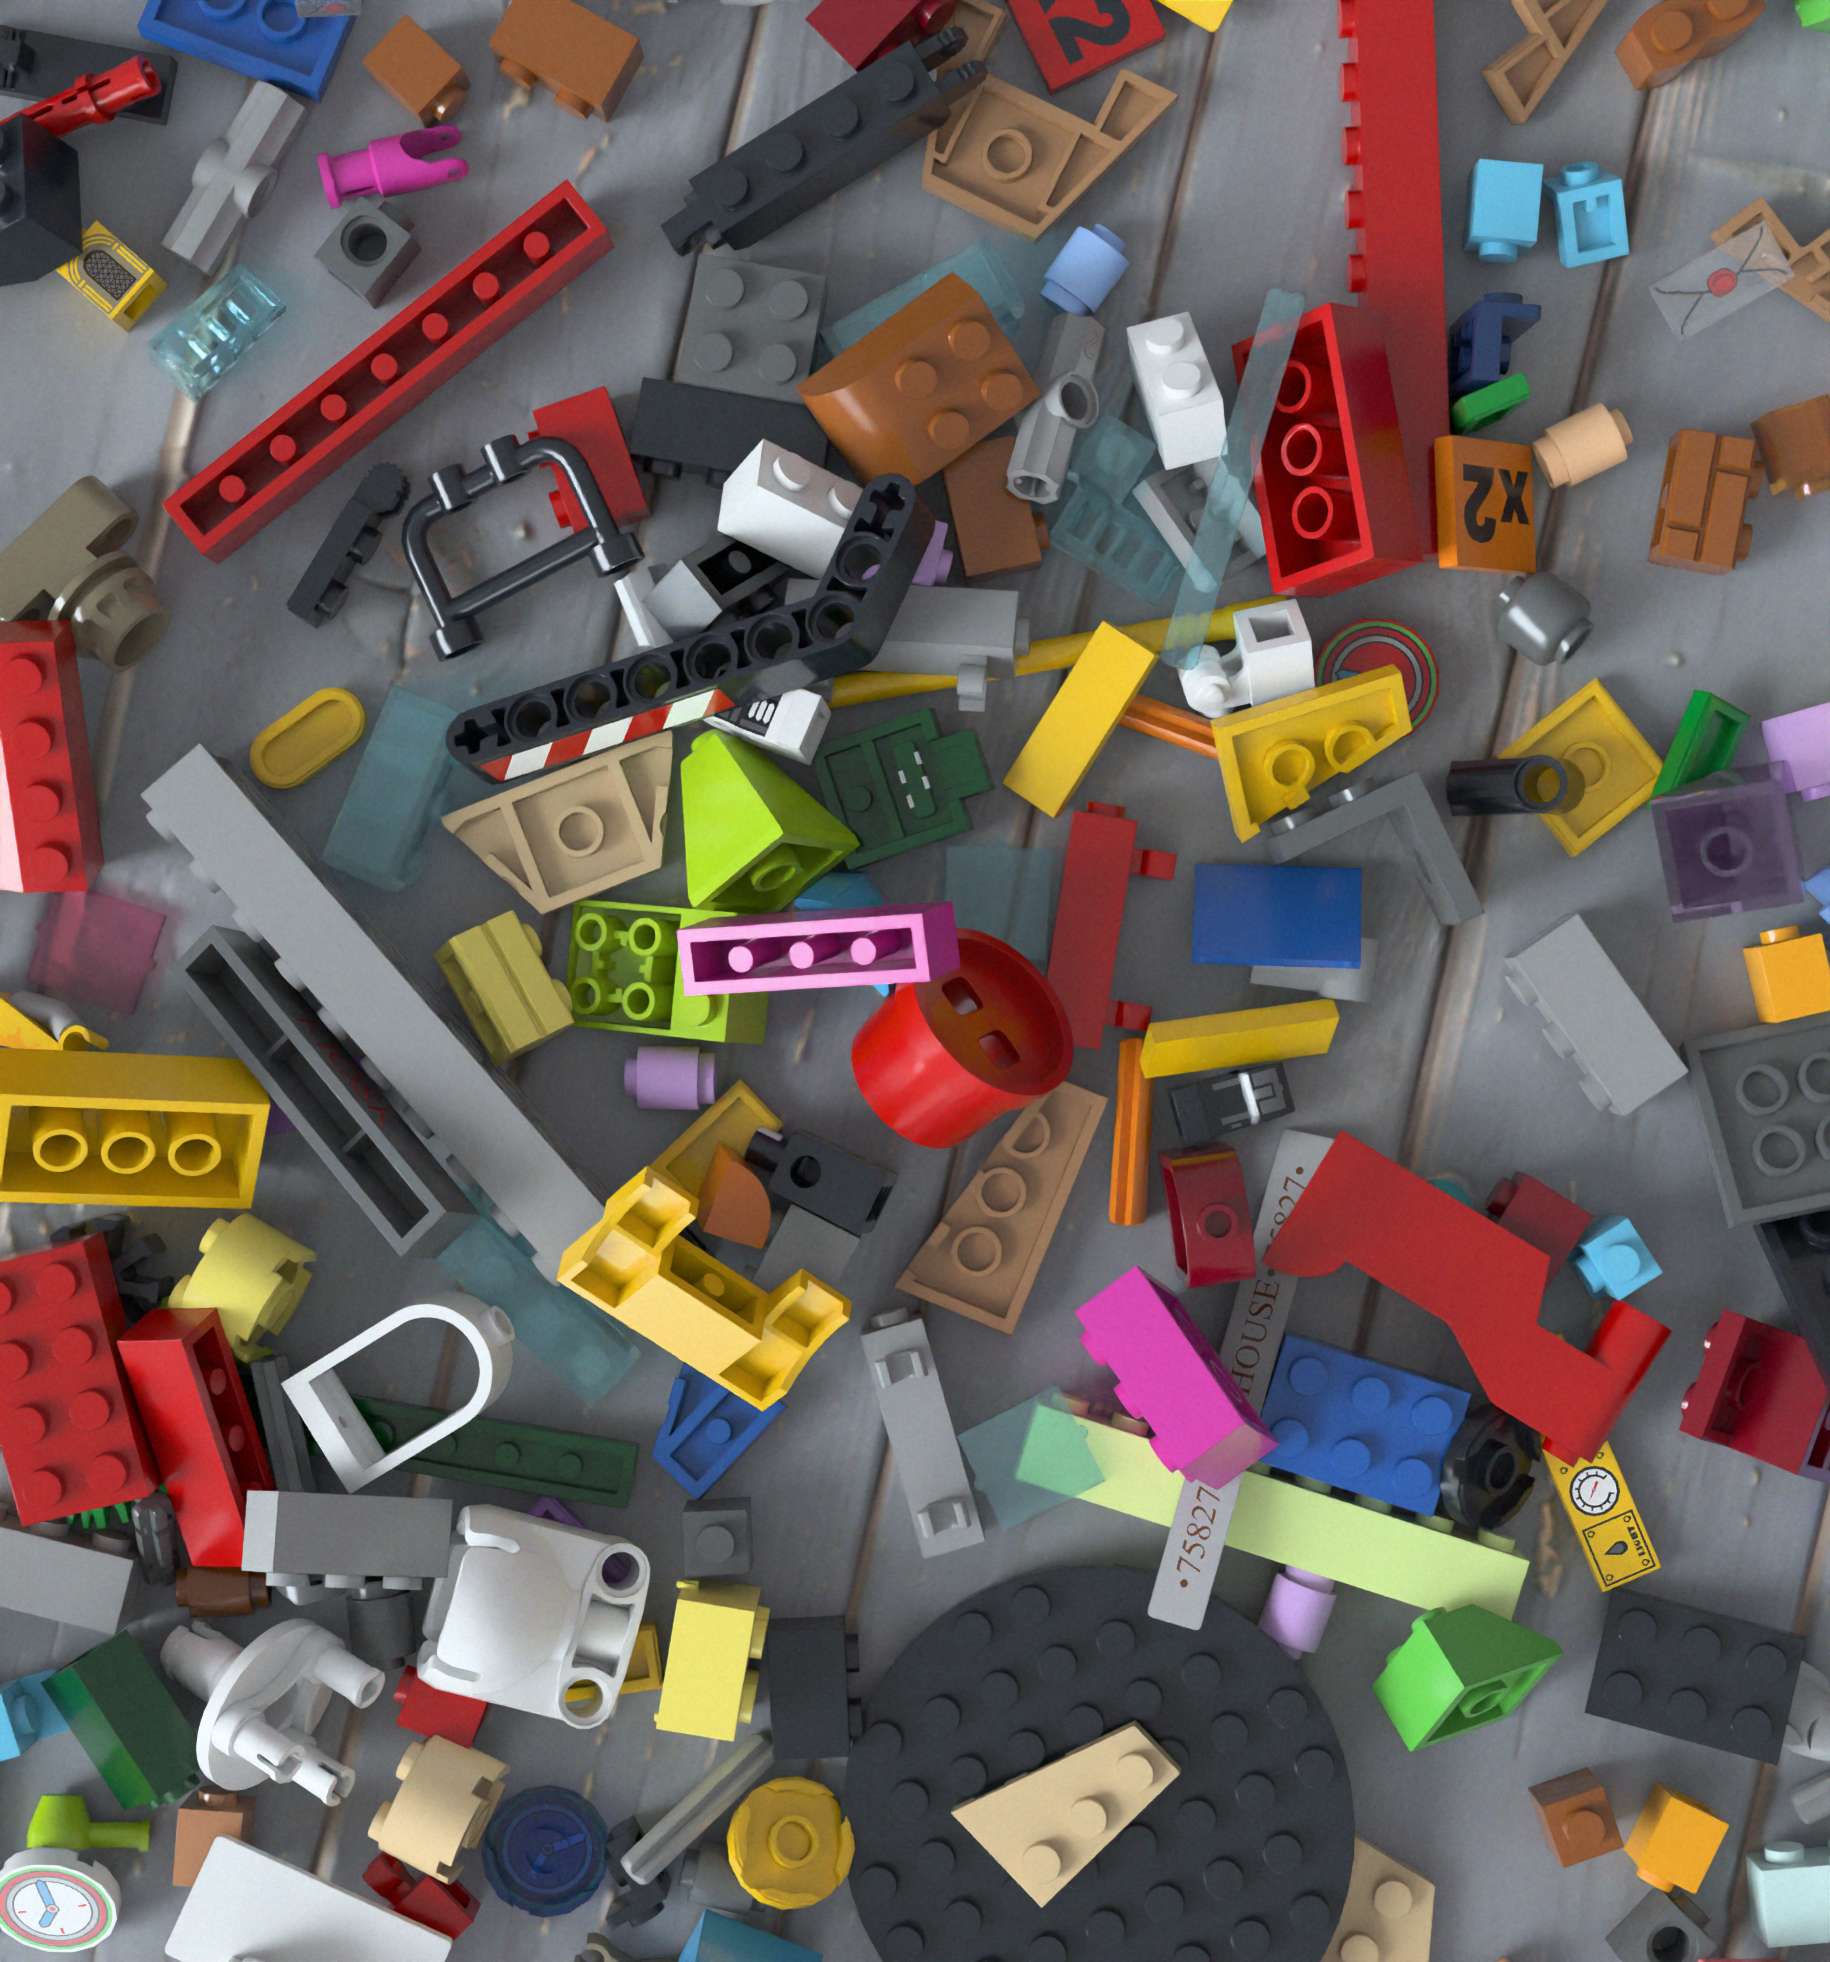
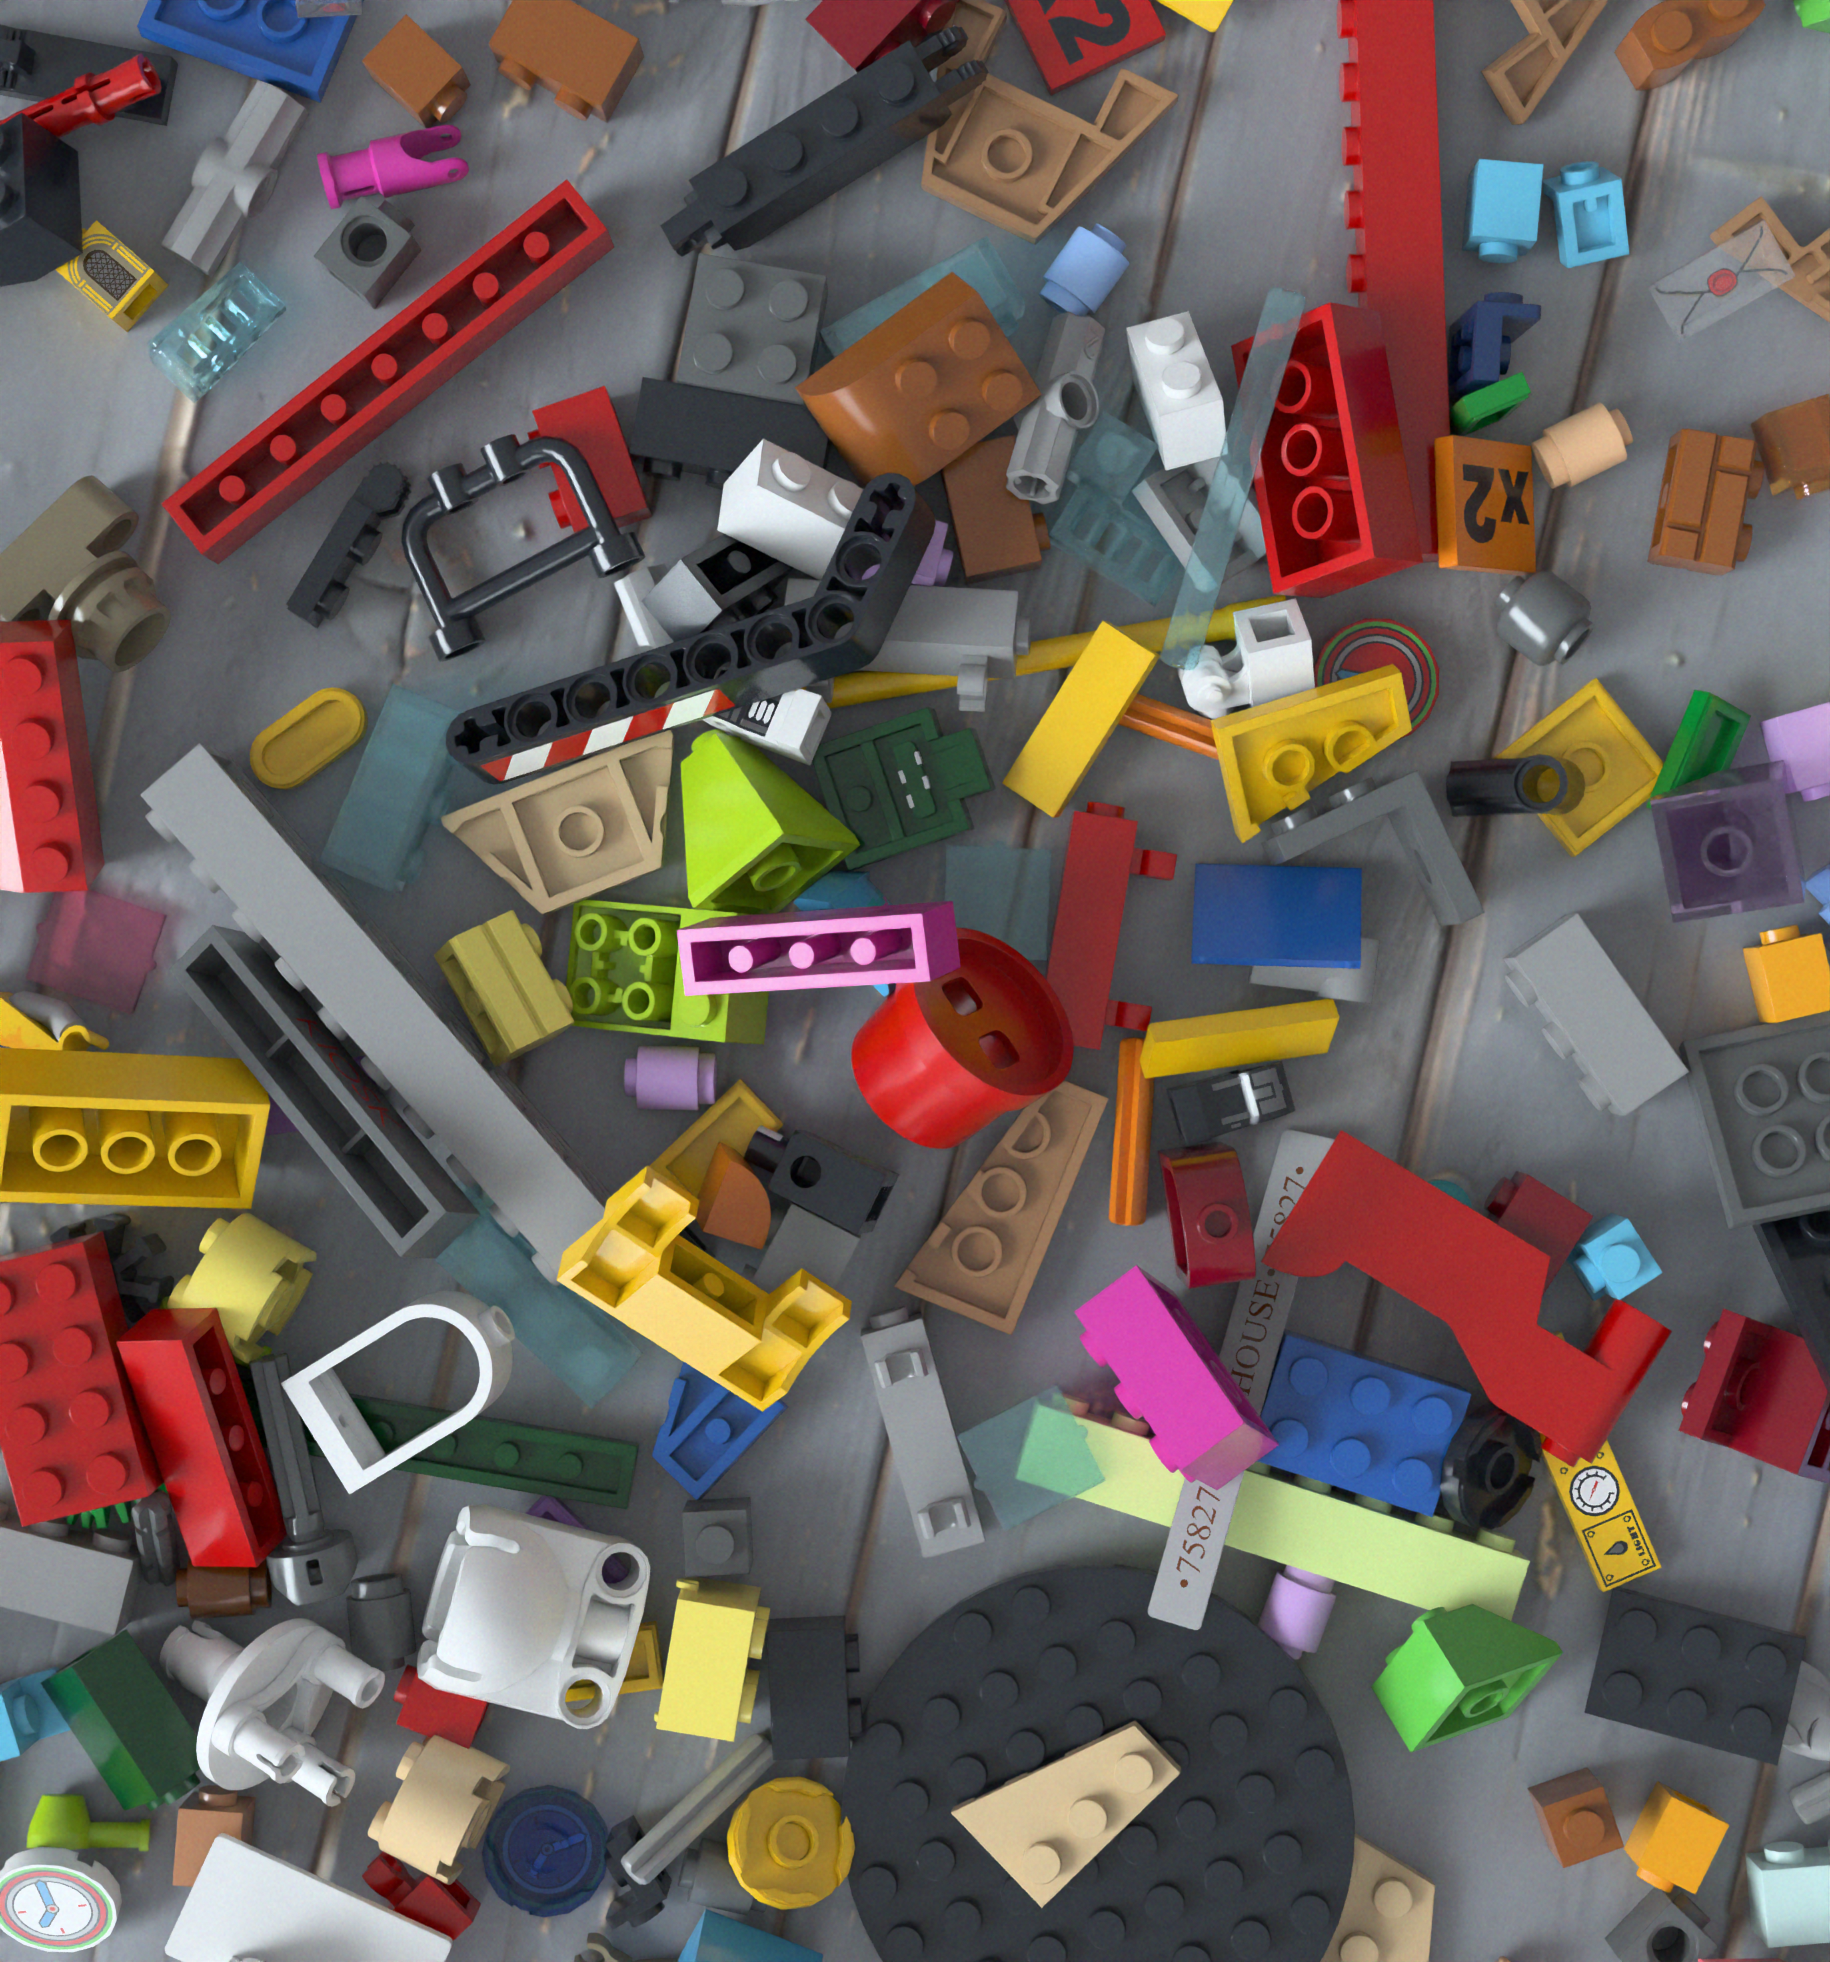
light grey brick [241,1490,453,1590] -> none

